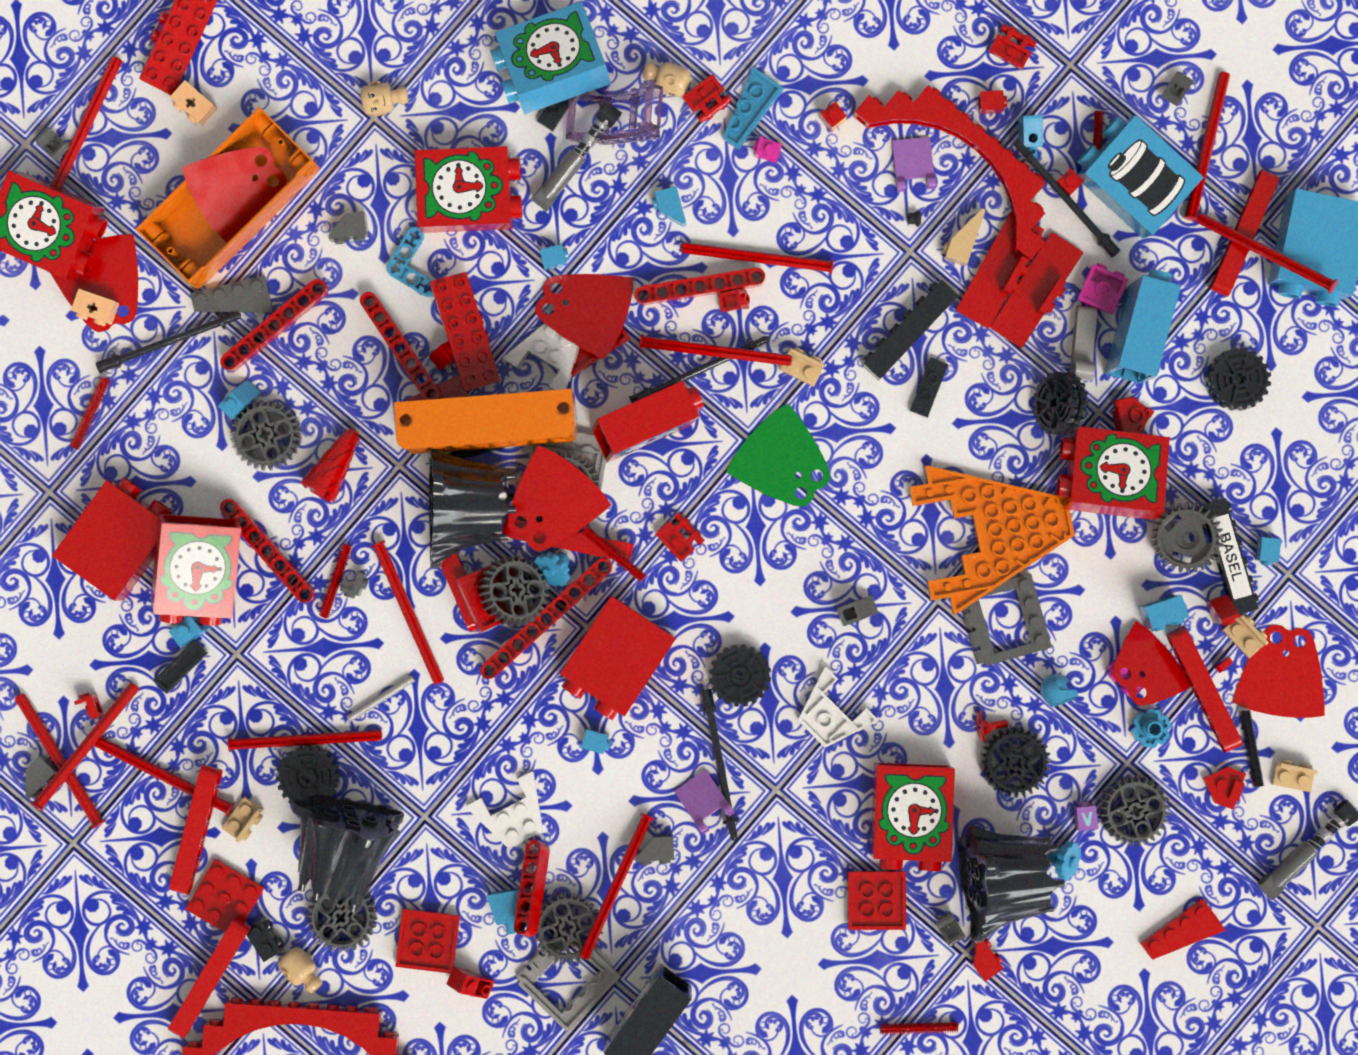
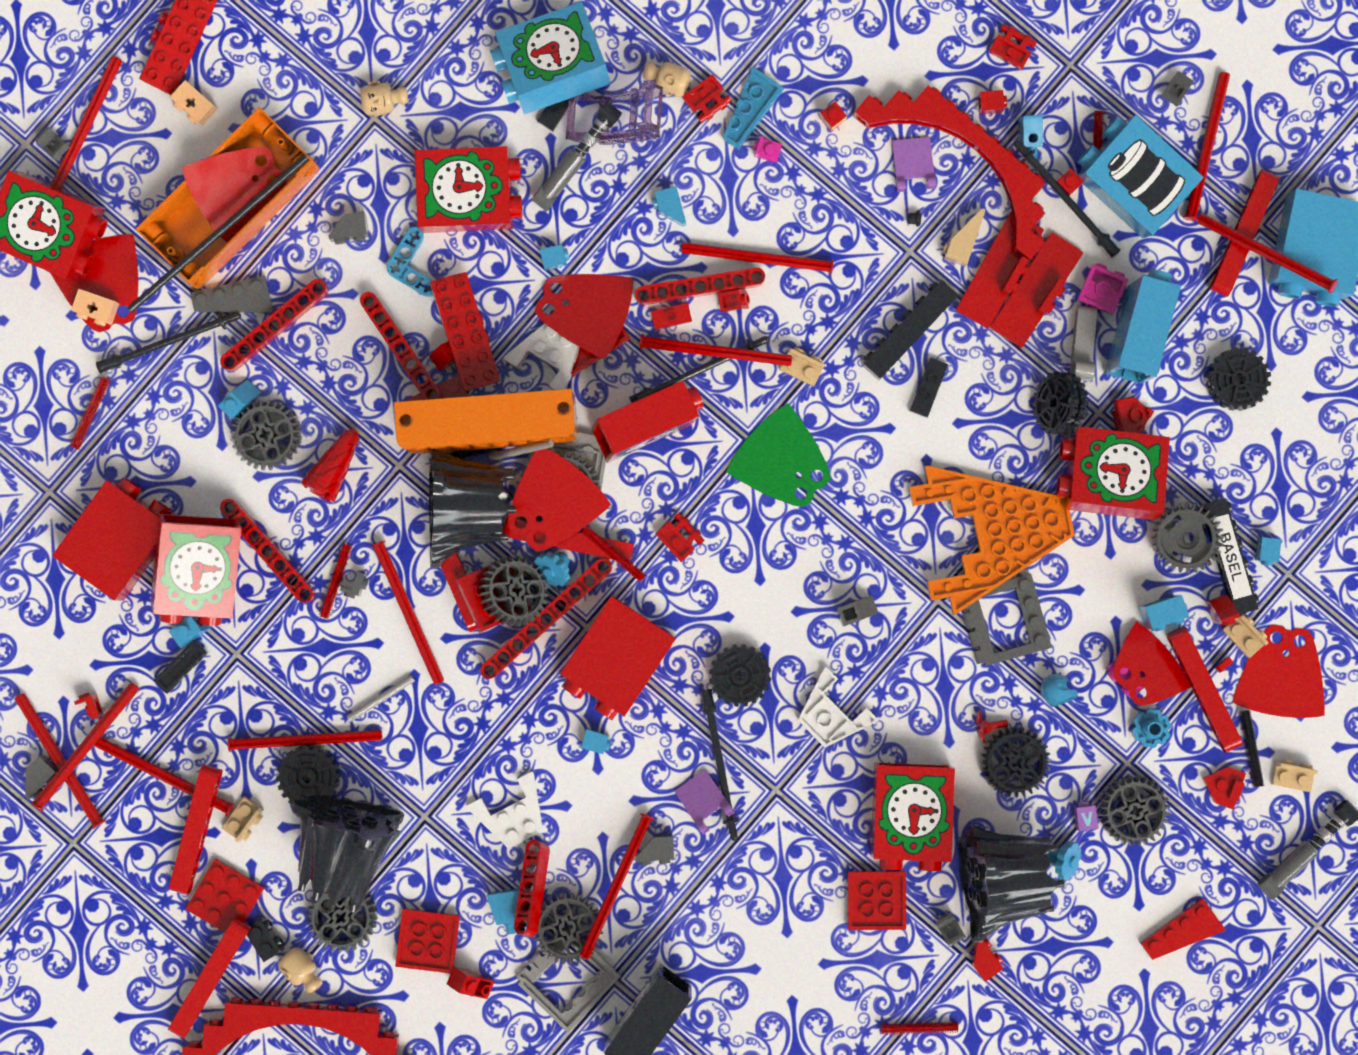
none -> black piece [127,154,309,313]
none -> light grey bar [489,440,554,461]
none -> red plate [651,303,692,331]

